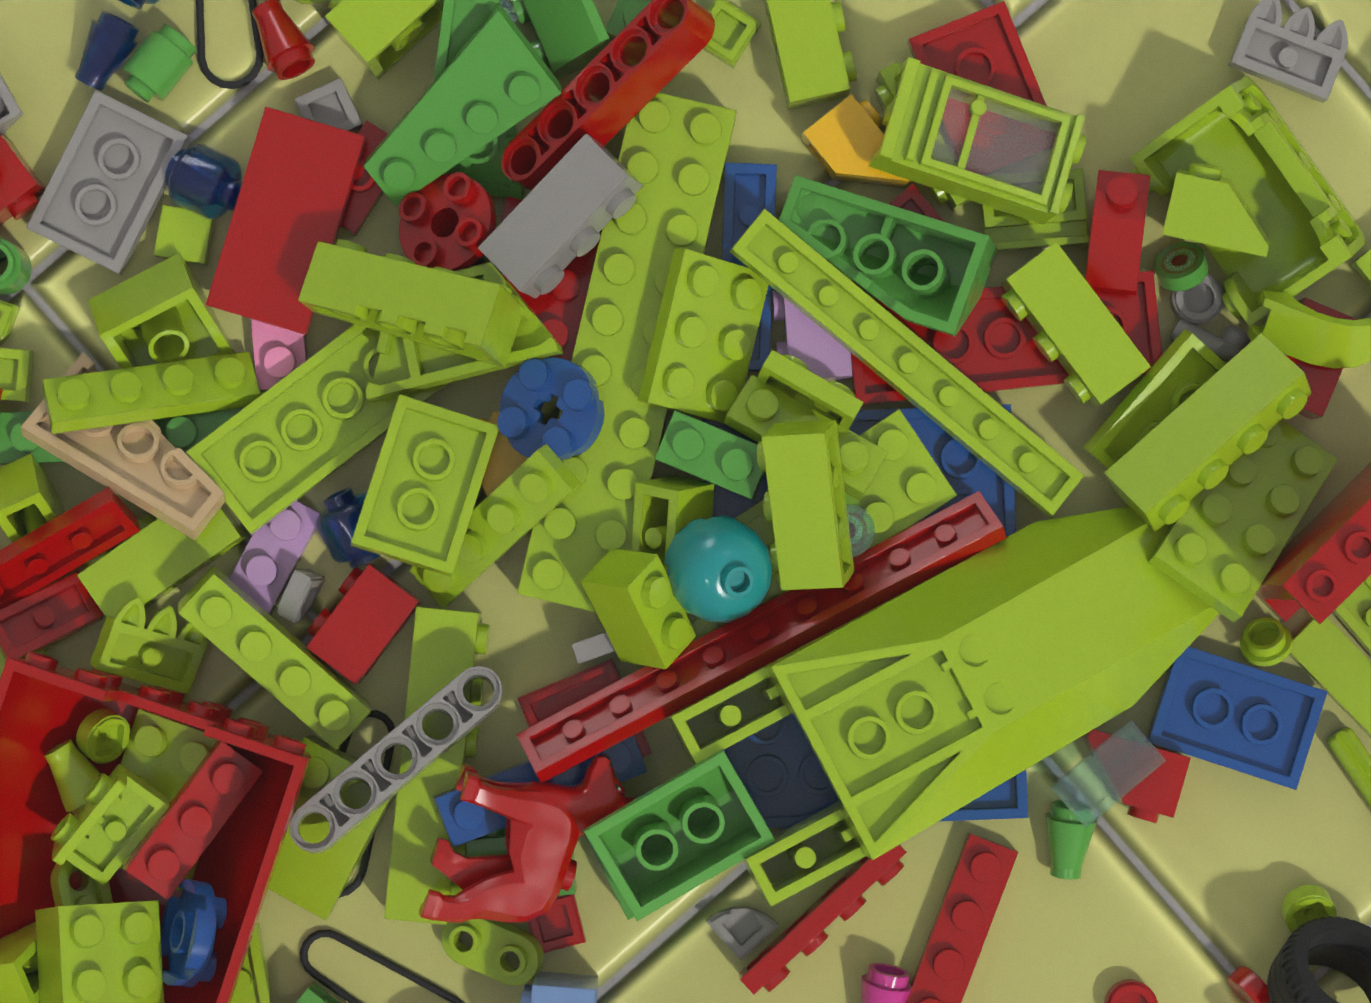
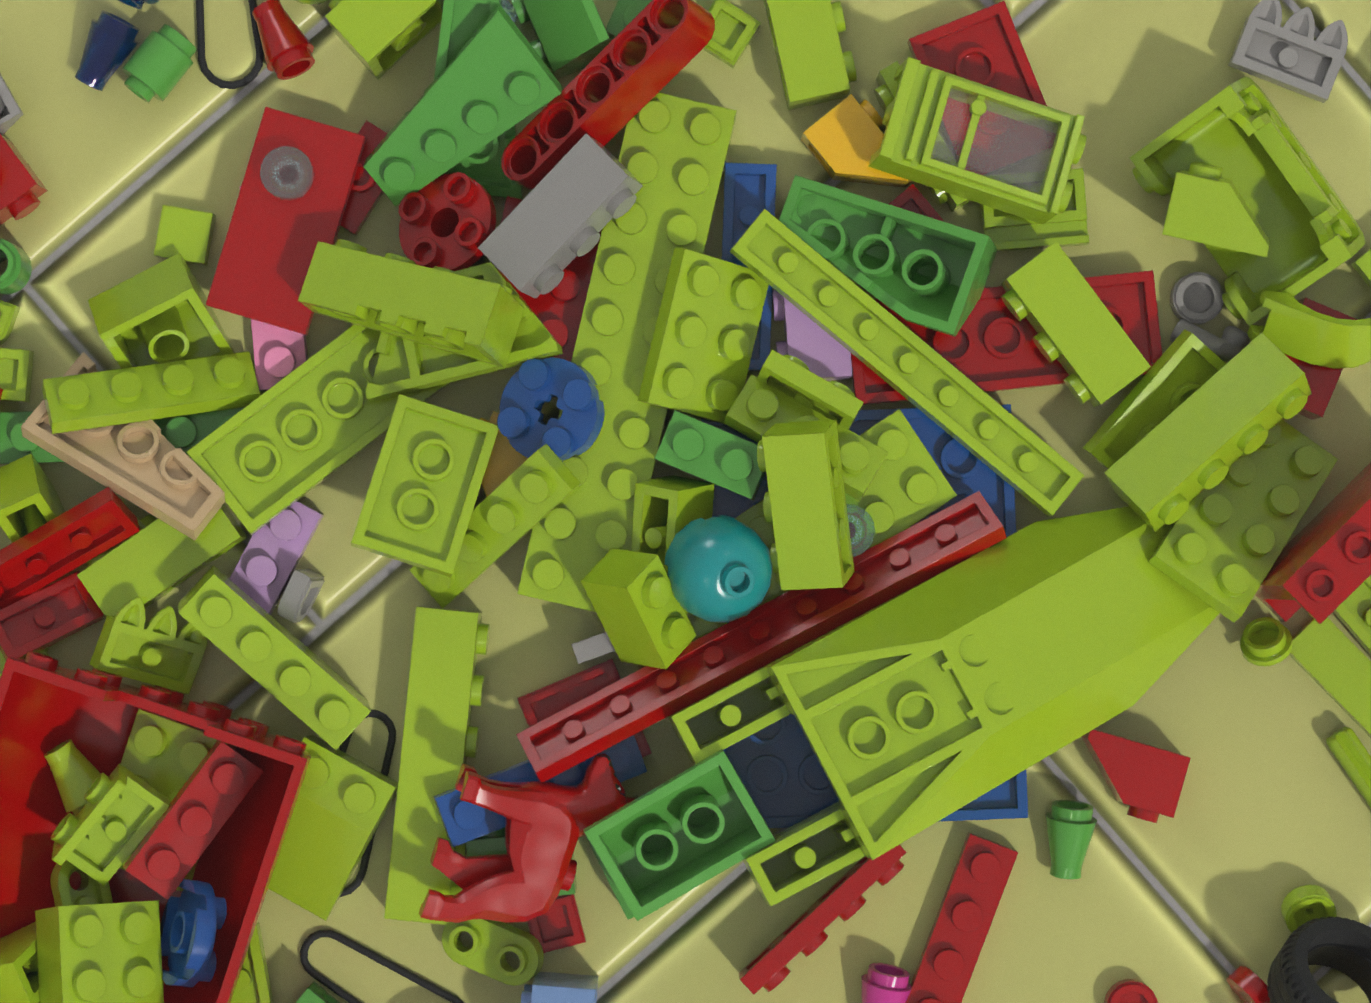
light grey plate [26,90,191,276] -> none
lime tile [76,708,130,764] -> none
clear blue head [165,144,243,219] -> none
light grey beam [289,666,502,854] -> none
light grey tile [294,77,363,132] -> none
red brick [306,564,423,685] -> none
head [315,487,381,568] -> none
light grey tile [706,907,779,960] -> none
clear light blue tile [1051,719,1166,828] -> none
red slope [1085,170,1151,296] -> none
blue plate [1145,647,1328,790] -> none
bright green tile [1154,242,1209,291] -> none
none -> clear light blue tile [260,146,314,200]

